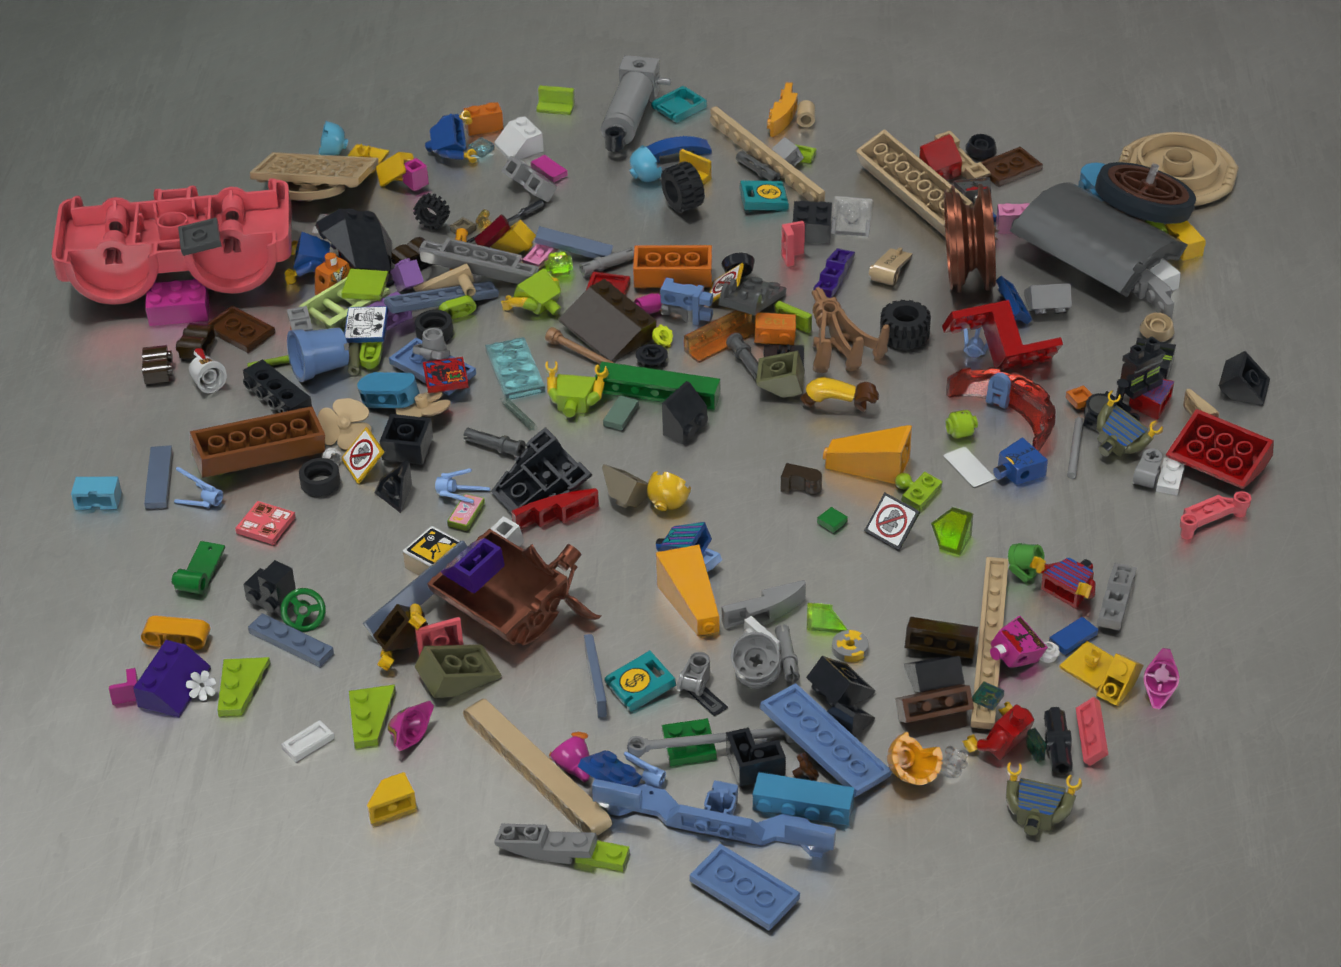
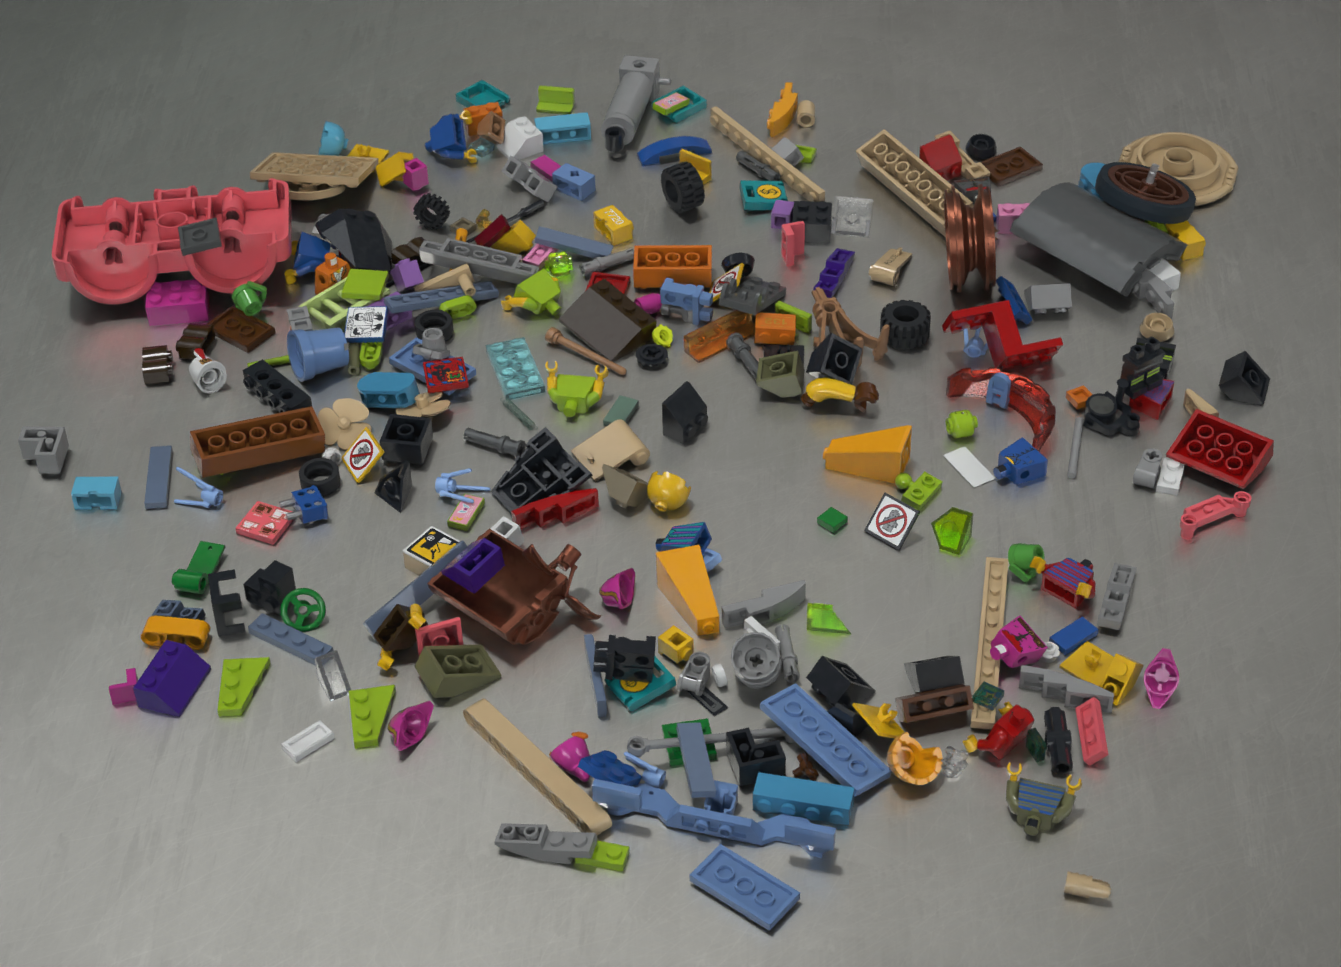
white plant [186,671,216,701] -> none
yellow slope [367,772,417,824] -> none
green brick [595,361,720,410] -> none
medium azure cylinder [629,145,663,183] -> none
dark brown leg [781,463,822,494] -> none
piece [832,630,869,663] -> none
dark brown brick [904,616,978,659] -> none
olive torso [1096,390,1163,456] -> none
none -> light grey brick [18,427,69,474]
none -> sand blue slope [152,600,206,620]
none -> black panel [208,569,245,637]
none -> bright green piece [231,281,267,316]
none -> blue piece [279,485,328,524]
none -> clear slope [315,650,351,701]
none -> teal container [456,80,510,108]
none -> medium nougat slope [477,111,505,144]
none -> medium azure brick [534,112,591,145]
none -> medium blue brick [552,163,596,201]
none -> tan door [571,419,650,482]
none -> yellow brick [593,205,634,246]
none -> black hips [593,635,656,683]
none -> dark pink hat [599,568,635,609]
none -> tile [652,92,690,116]
none -> yellow brick [658,625,694,664]
none -> sand blue tile [676,723,716,798]
none -> white tile [711,663,728,687]
none -> medium lavender brick [771,200,794,229]
none -> black slope [806,333,863,385]
none -> yellow piece [852,703,904,739]
none -> light grey slope [1019,665,1114,713]
none -> tan hinge [1064,871,1111,899]

